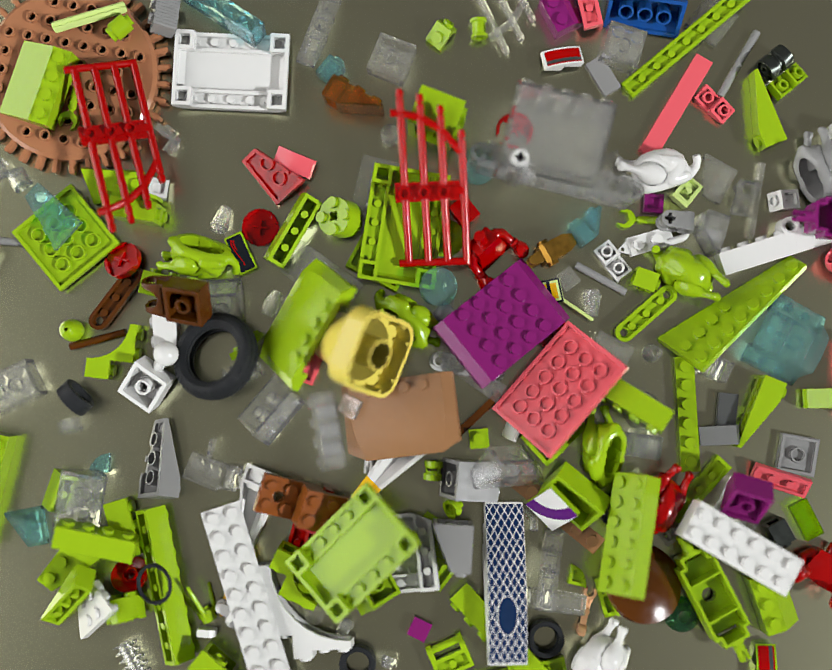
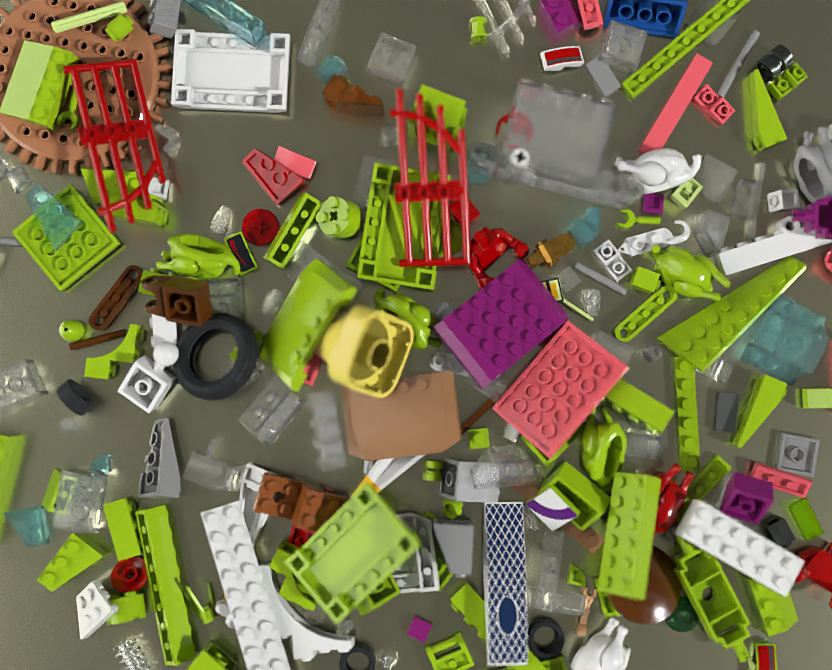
lime slope [41,564,96,625] -> none
lime brick [51,518,139,564] -> none
red tile [104,242,142,279] -> none
black tyre [136,563,172,605] -> none
white tile [196,625,218,638] -> none
clear plate [337,393,364,419] -> none
clear light blue tile [419,267,458,306] -> none
lime bracket [425,18,457,51] -> none
light grey piece [655,210,695,234] -> none
tile [698,424,740,446] -> none

